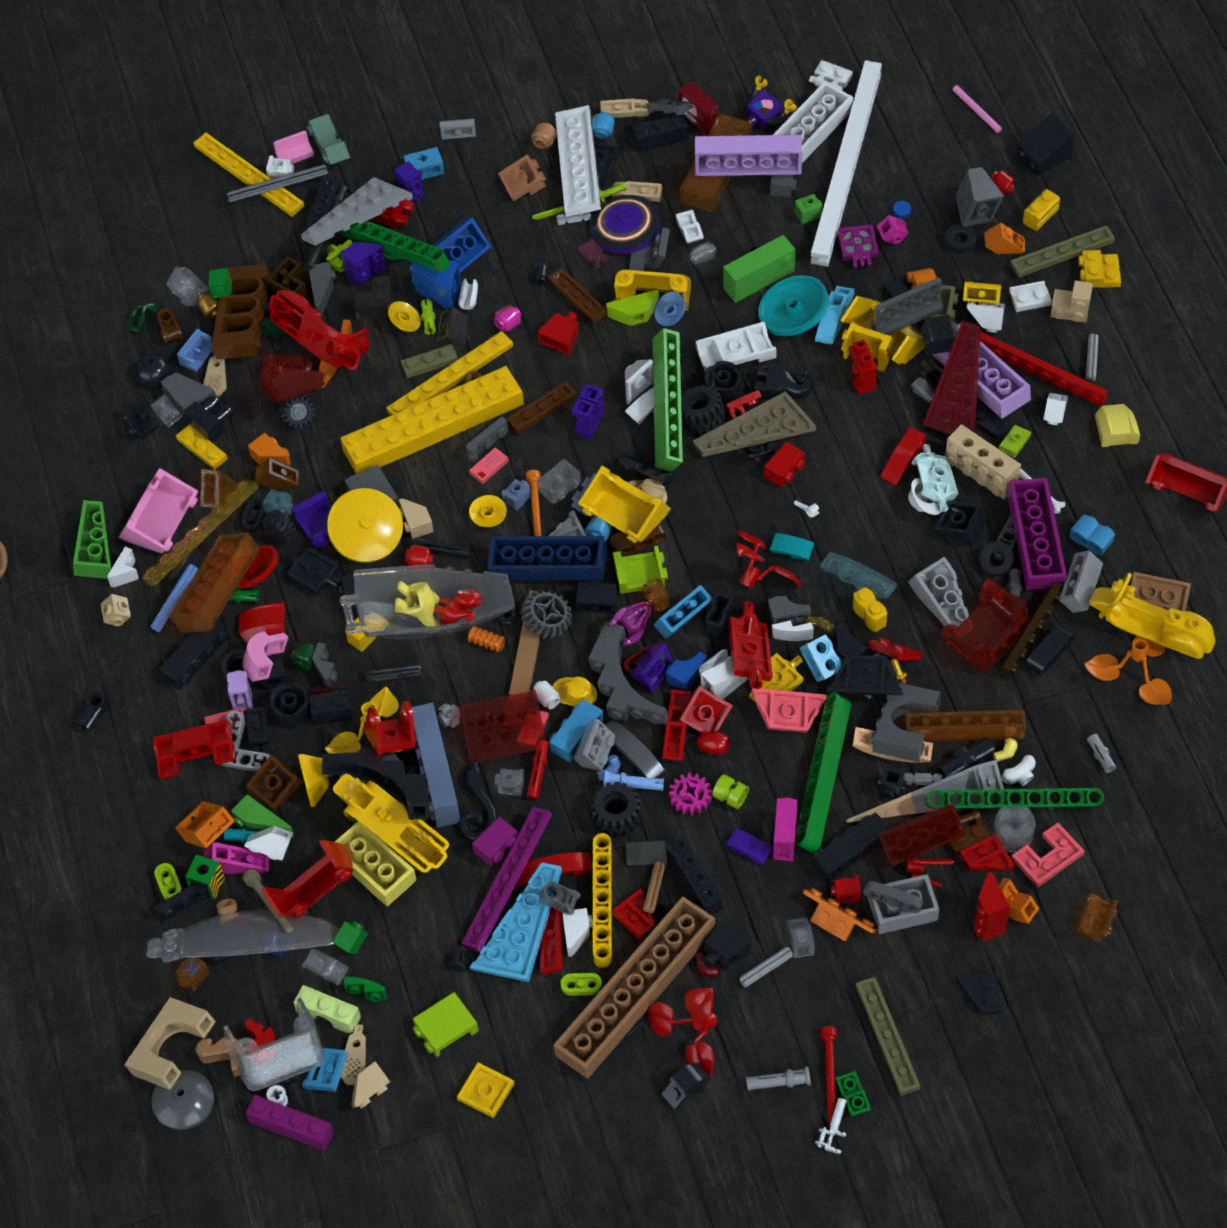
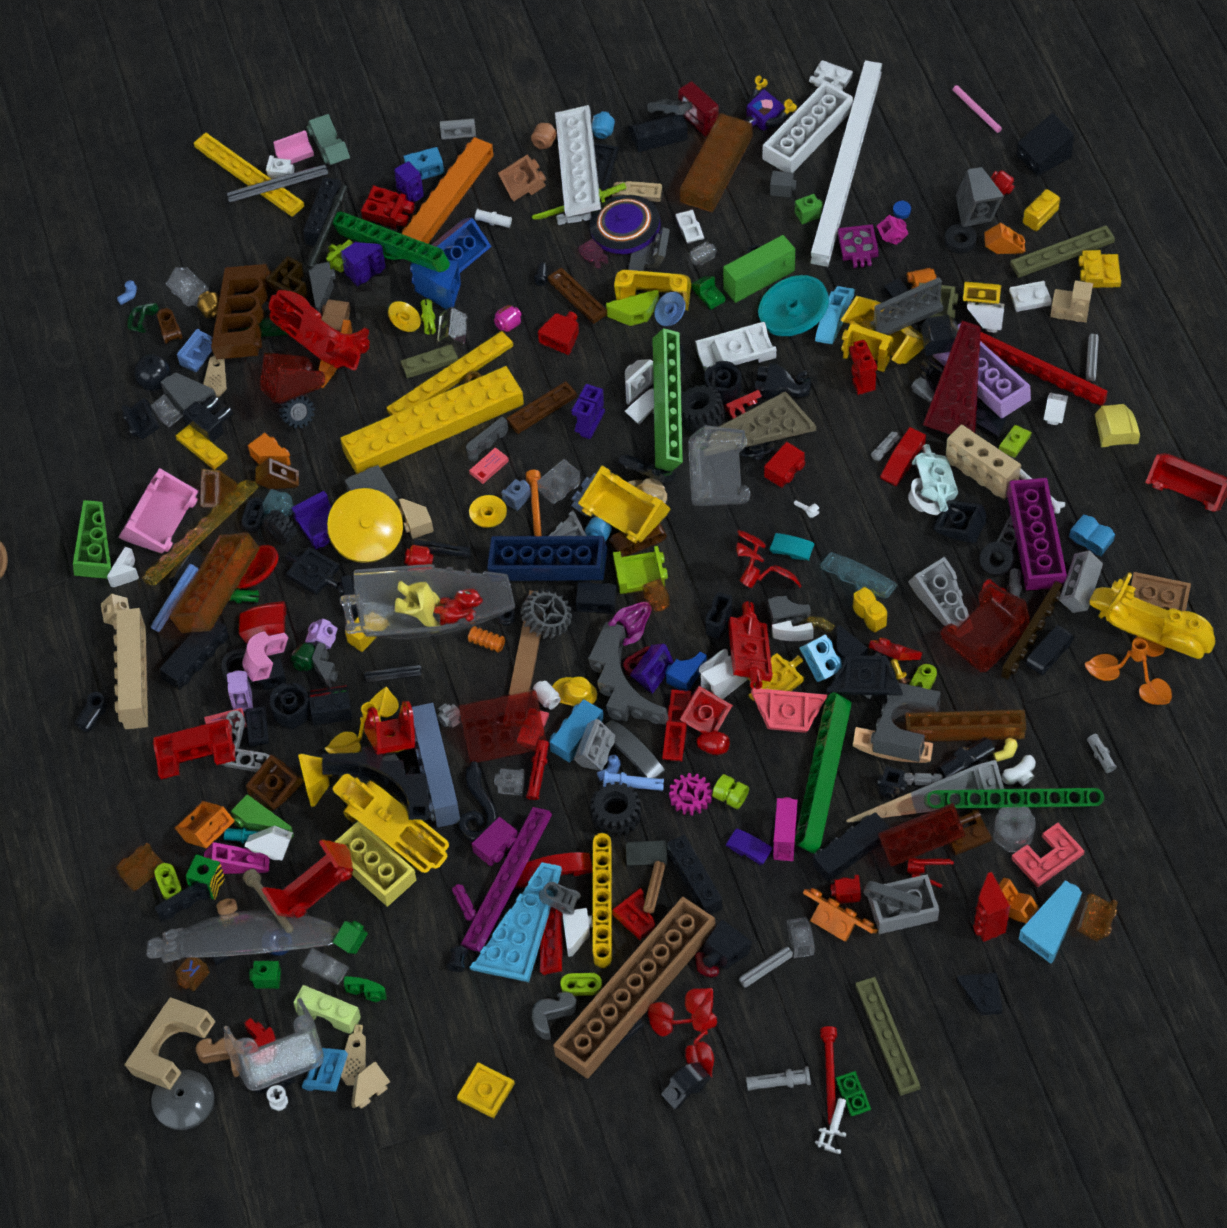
green brick [209,268,232,298] -> none
magenta brick [246,1095,334,1151] -> none
light grey wing [301,177,413,245] -> none
lime panel [413,992,478,1057] -> none
white piece [458,279,478,310] -> none
tan hinge [600,99,649,118] -> none
dark azure brick [654,585,713,639] -> none
lavender brick [695,135,802,176] -> none
red wing [959,835,1015,871] -> none
none -> tan brick [113,608,148,729]
none -> clear orange bracket [116,843,164,891]
none -> medium blue arm [117,280,137,305]
none -> green brick [249,961,281,989]
none -> lavender brick [305,619,338,649]
none -> medium nougat brick [321,299,351,332]
none -> orange brick [402,137,493,244]
none -> magenta axle [452,884,477,921]
none -> white pin [475,209,512,228]
none -> dark grey animal [532,992,576,1040]
none -> clear windscreen [689,425,750,506]
none -> green slope [691,276,725,310]
none -> light grey axle [871,432,900,461]
none -> lime plate [909,664,937,689]
none -> medium azure slope [1019,880,1082,963]

